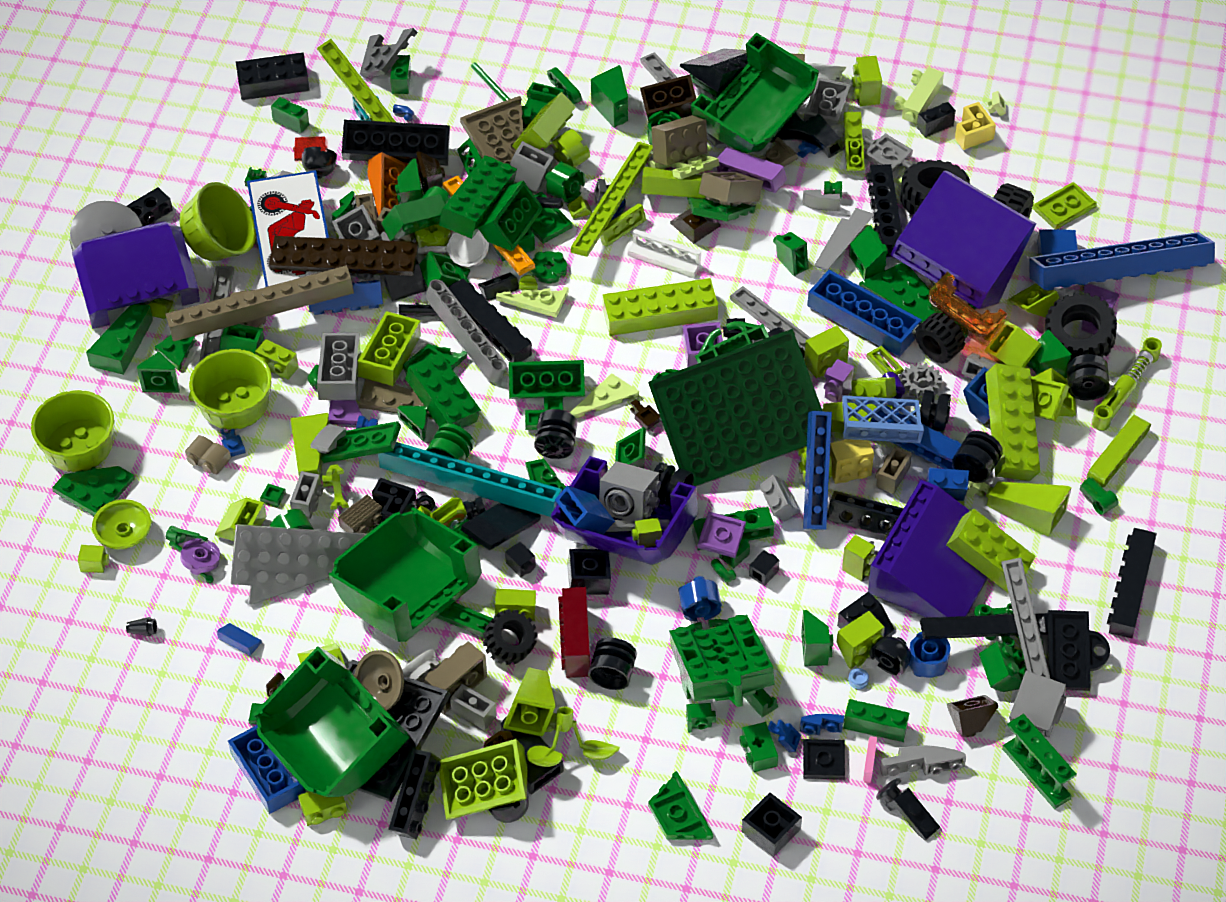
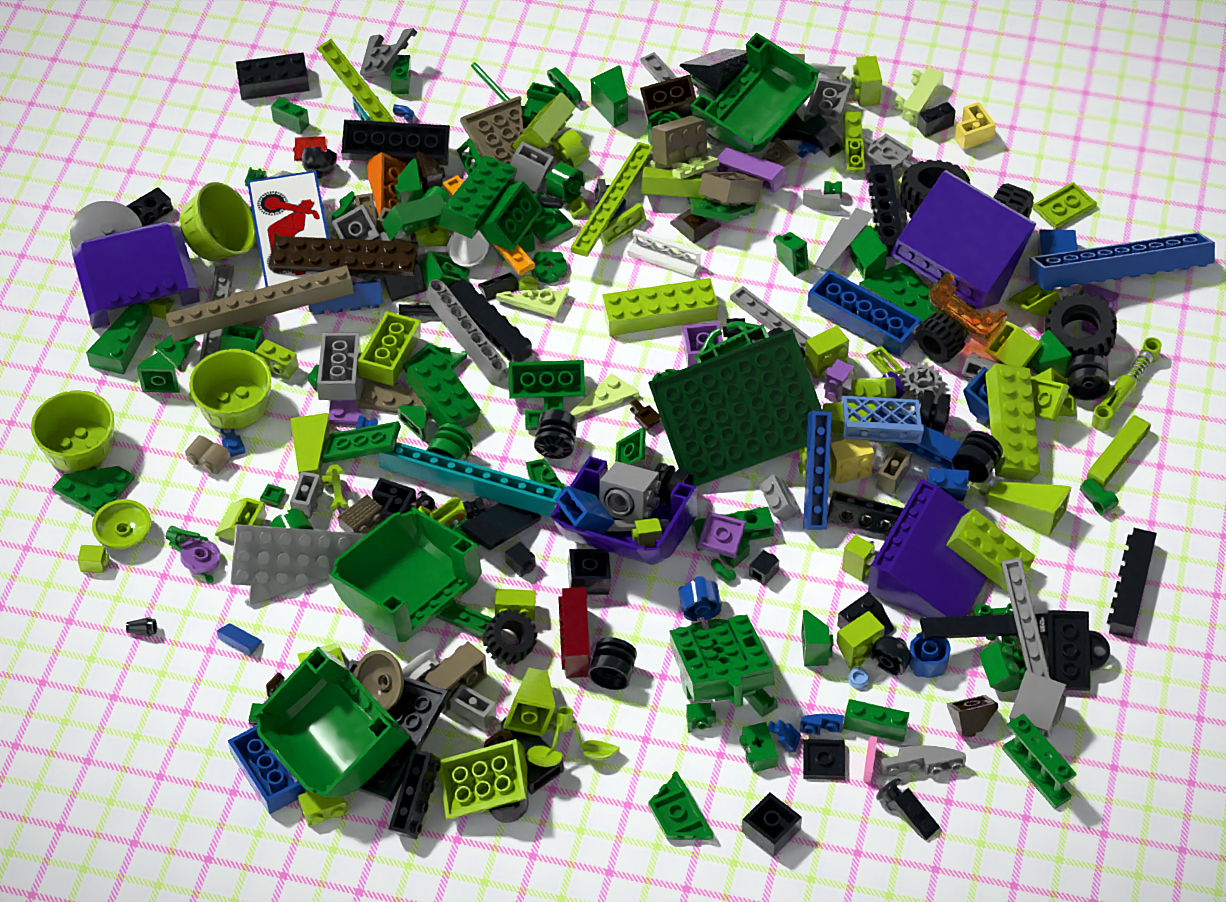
light grey slope [311,424,347,453] -> none
yellowish green tile [986,91,1006,116] -> none

